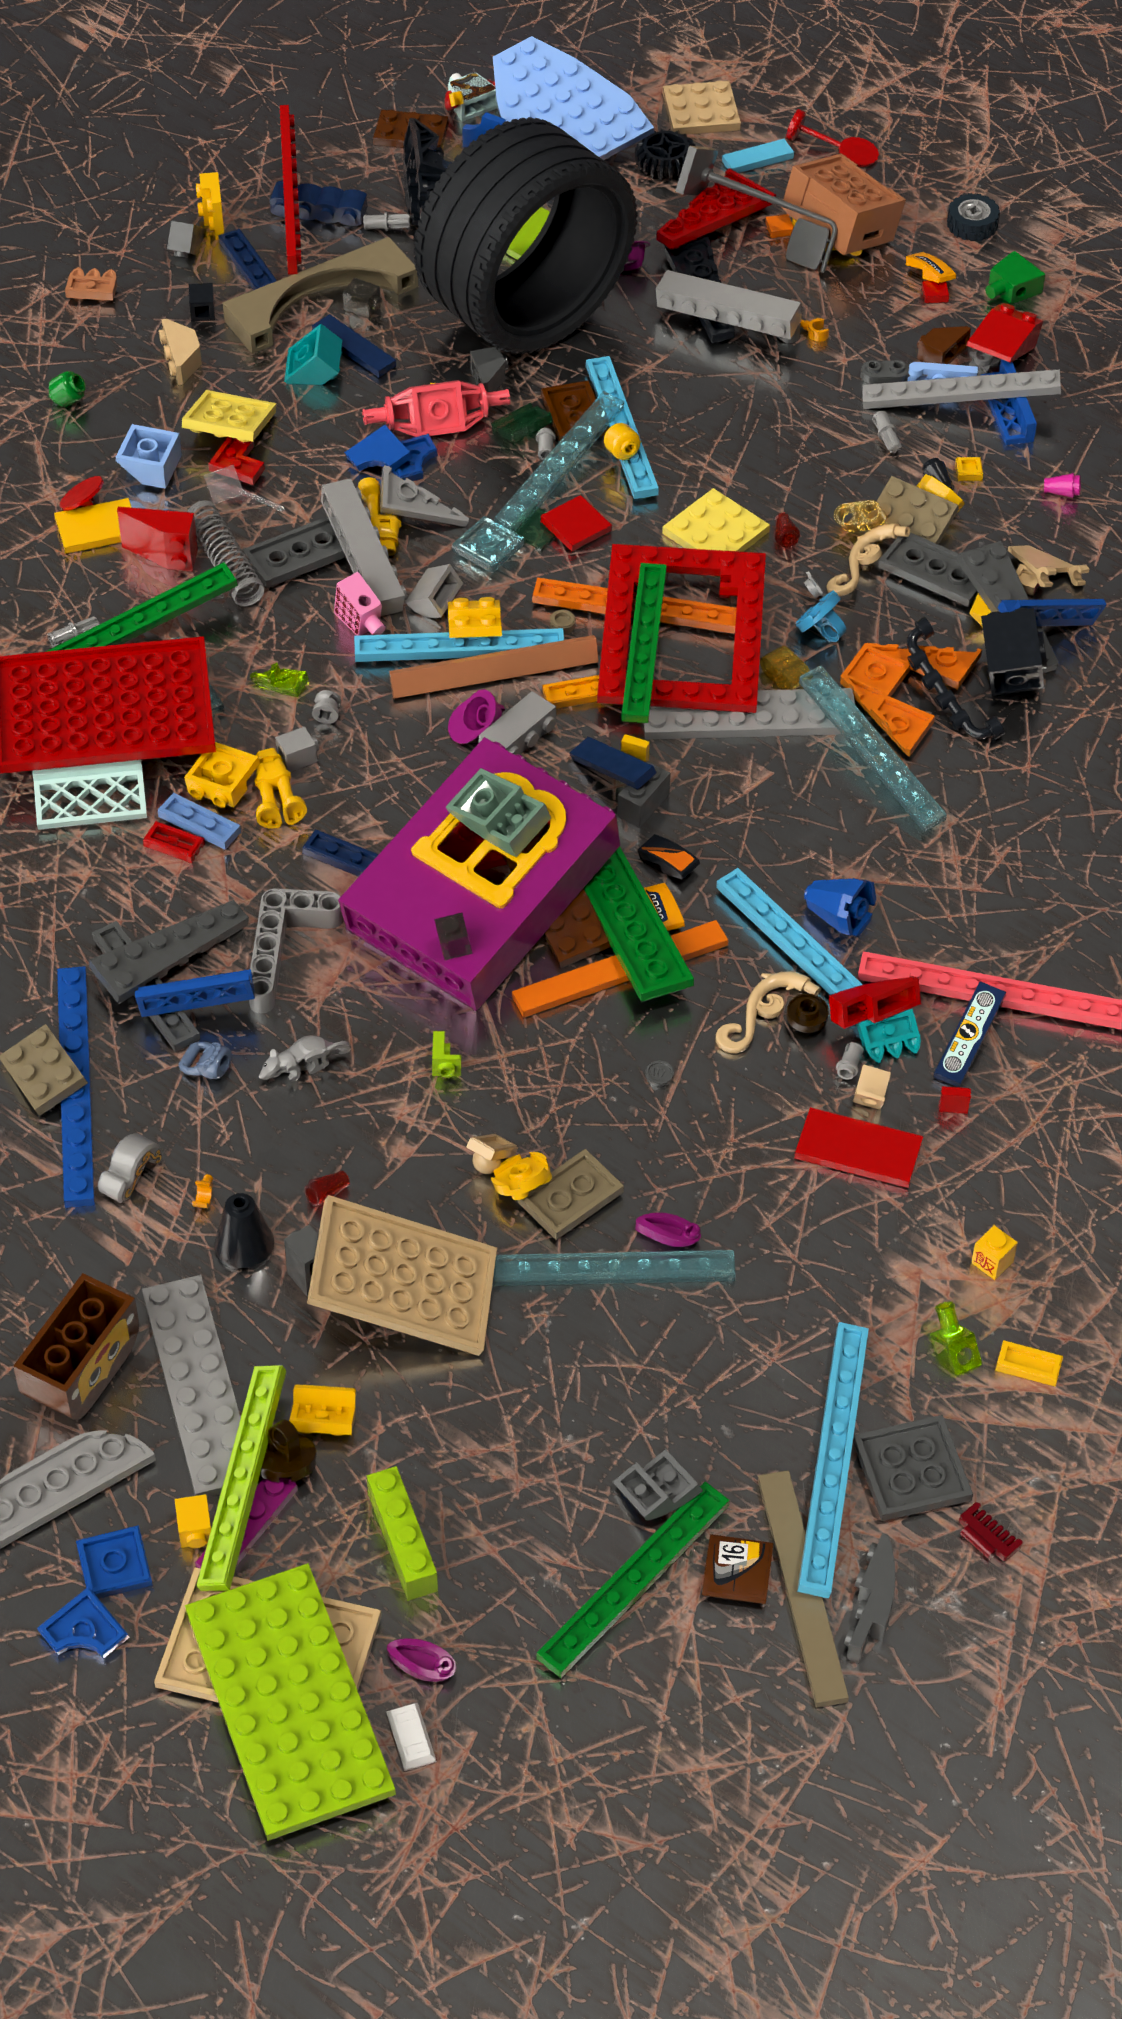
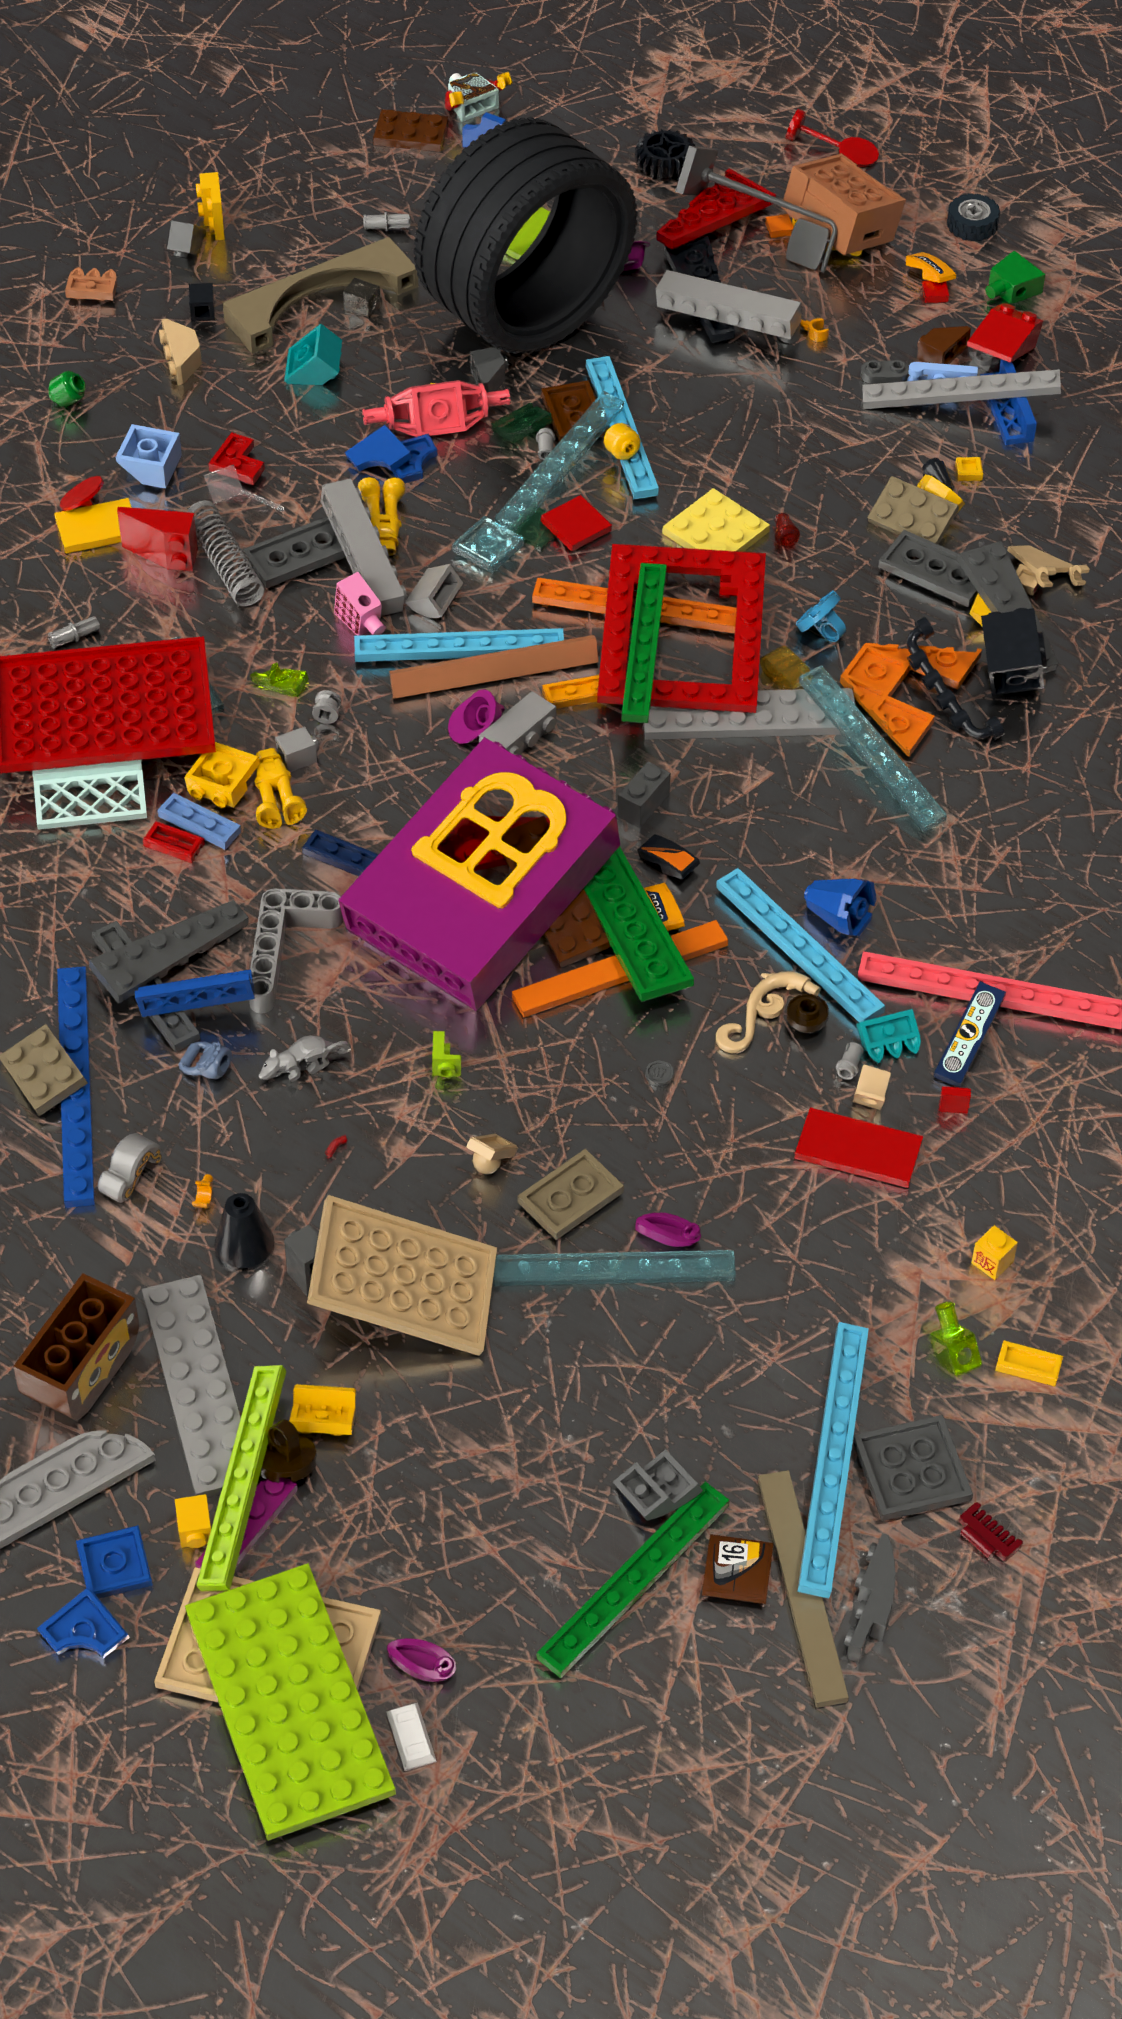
green plate [46,562,238,652] -> none
light yellow plate [182,390,276,442] -> none
dark blue tile [218,229,277,290] -> none
dark blue brick [270,180,368,226] -> none
red plate [280,105,302,275] -> none
clear red cone [304,1170,350,1207] -> none
dark blue tile [312,314,396,378] -> none
lime brick [366,1466,438,1601] -> none
light grey wing [380,465,469,527] -> none
black connector [403,118,452,242] -> none
clear smoke brick [434,913,473,960] -> none
sand green slope [446,768,551,857] -> none
yellow plate [448,597,502,638] -> none
yellow plate [491,1152,552,1200] -> none
light blue piece [493,36,654,160] -> none
dark tan tile [550,610,576,635] -> none
dark blue tile [569,736,657,790] -> none
yellow tile [621,734,650,763] -> none
tan plate [663,81,741,135] -> none
medium azure tile [722,139,794,173] -> none
light grey plate [804,571,826,599] -> none
tan plant [826,523,910,597] -> none
red slope [829,977,921,1029] -> none
clear yellow beam [834,500,887,532] -> none
light grey axle [872,411,902,453] -> none
blue fence [998,599,1107,626] -> none
dark pink cone [1044,473,1081,498] -> none
none -> red leg [325,1135,348,1158]

